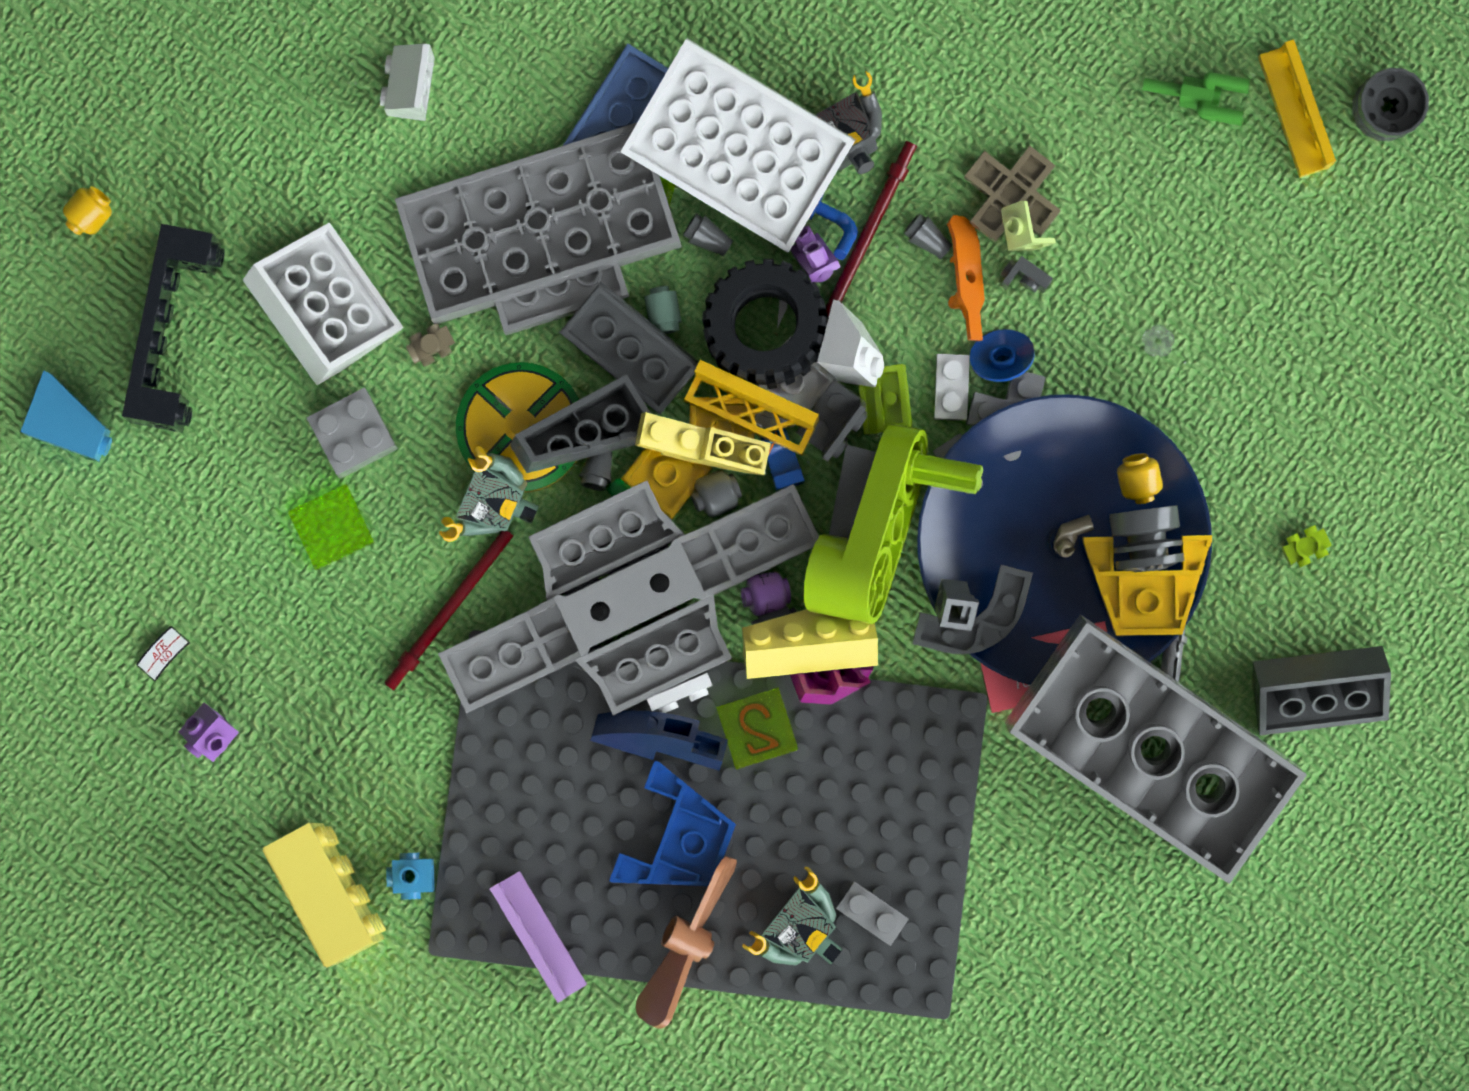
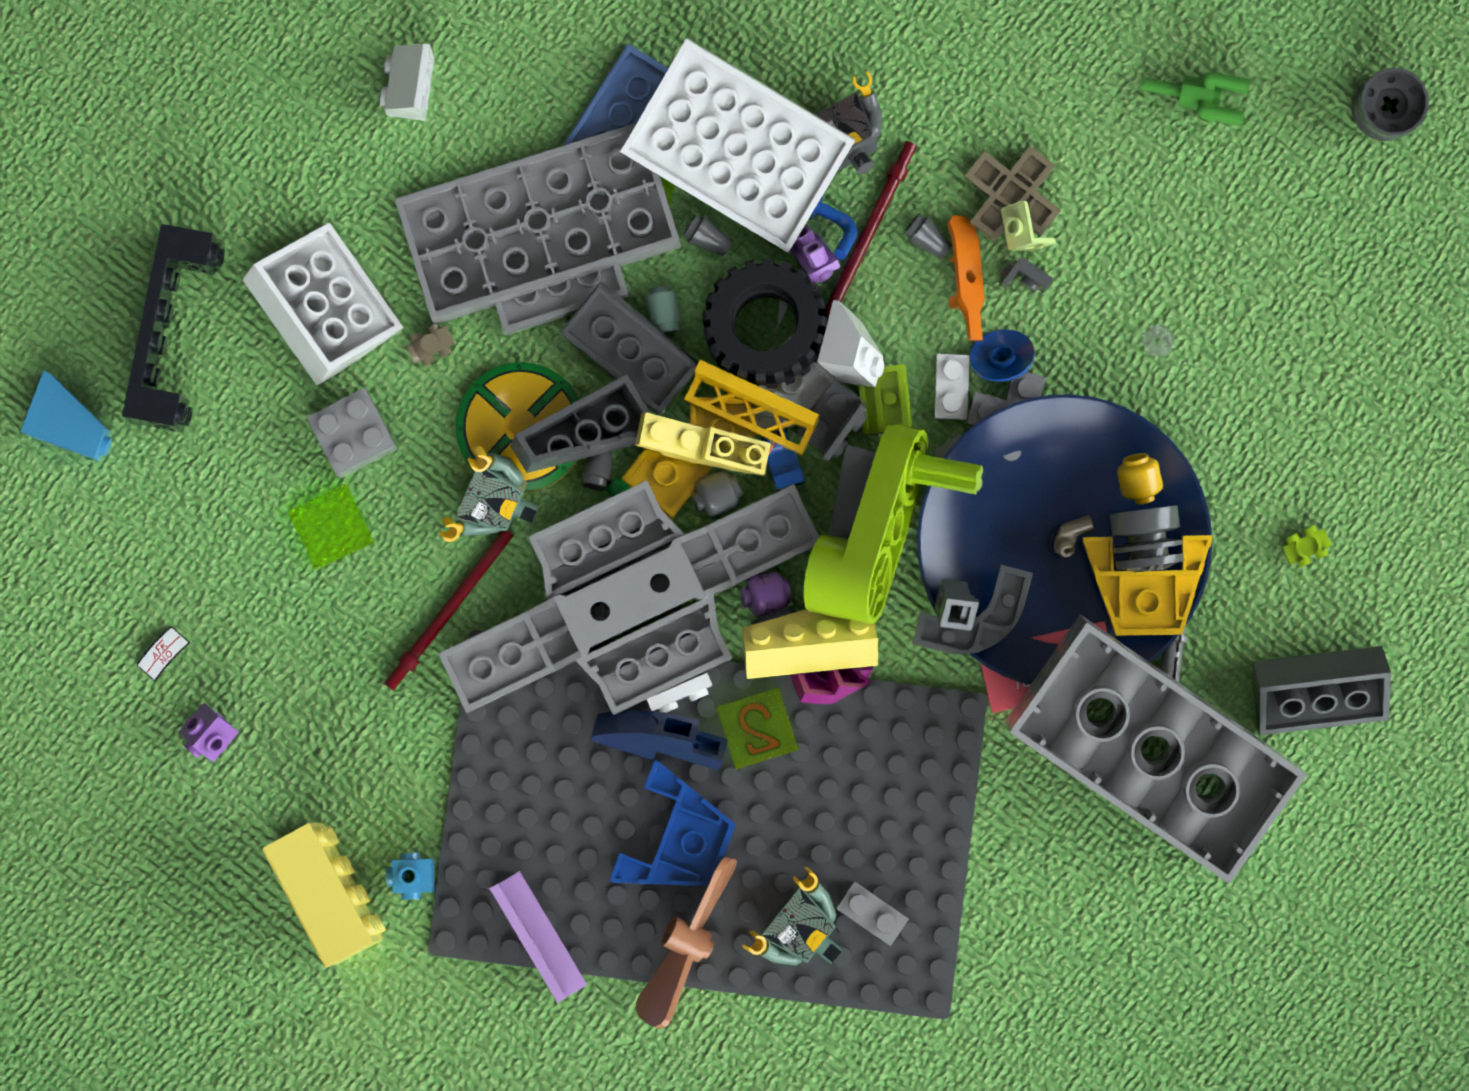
yellow head [63,186,112,235] -> none
yellow fence [1258,39,1336,178] -> none

